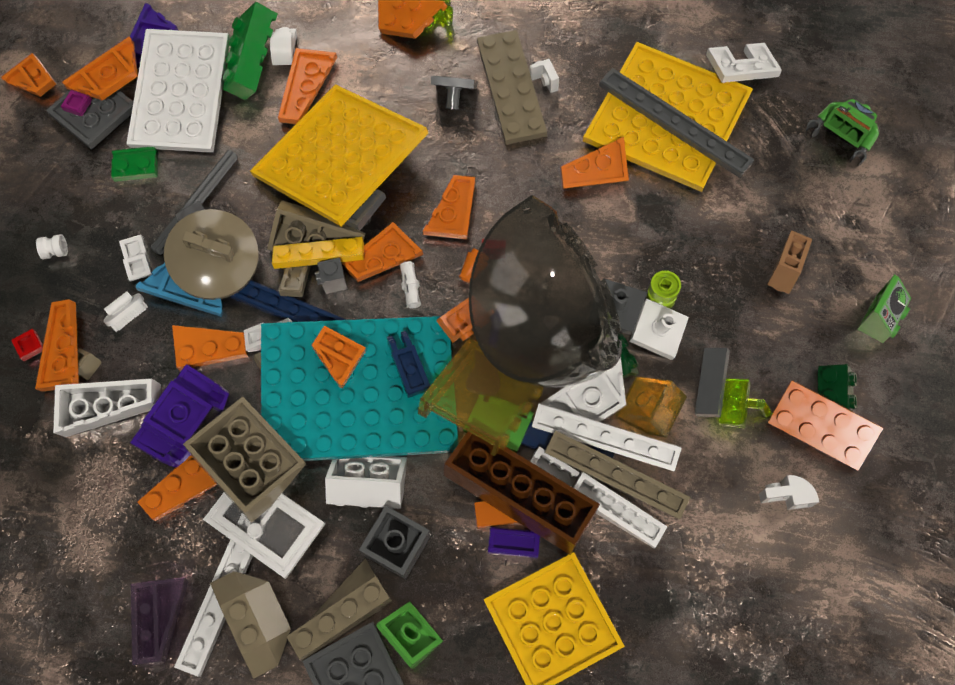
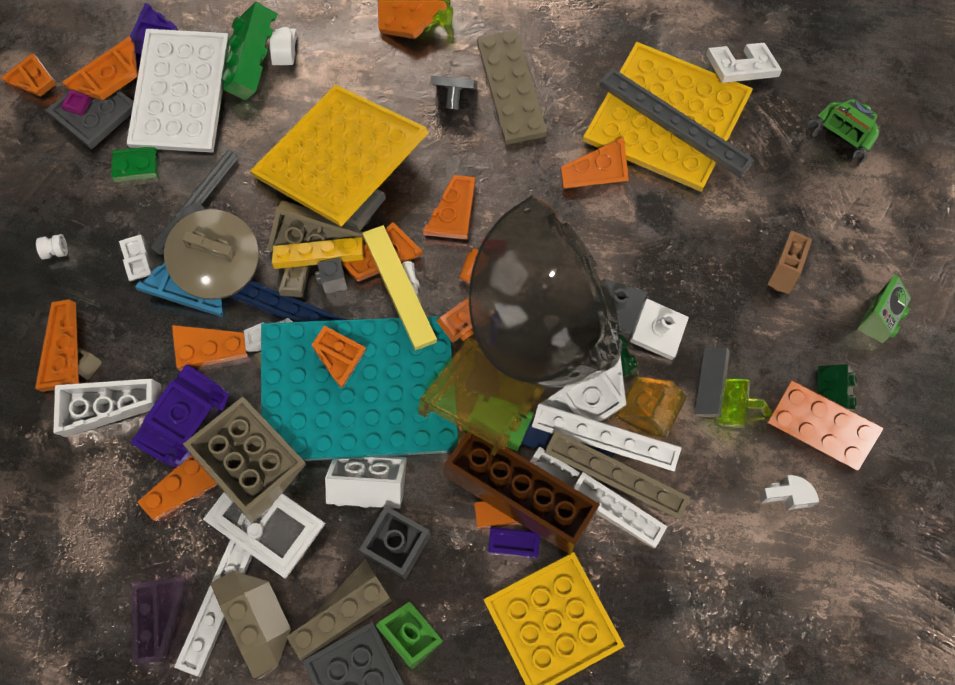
red plate [11,328,43,361] -> none
white piece [104,291,148,332] -> none
orange wing [278,48,337,124] -> none
dark blue hinge [387,331,431,398] -> none
white bracket [530,59,559,93] -> none
lime wheel [646,271,681,309] -> none
none -> light yellow tile [362,225,437,351]

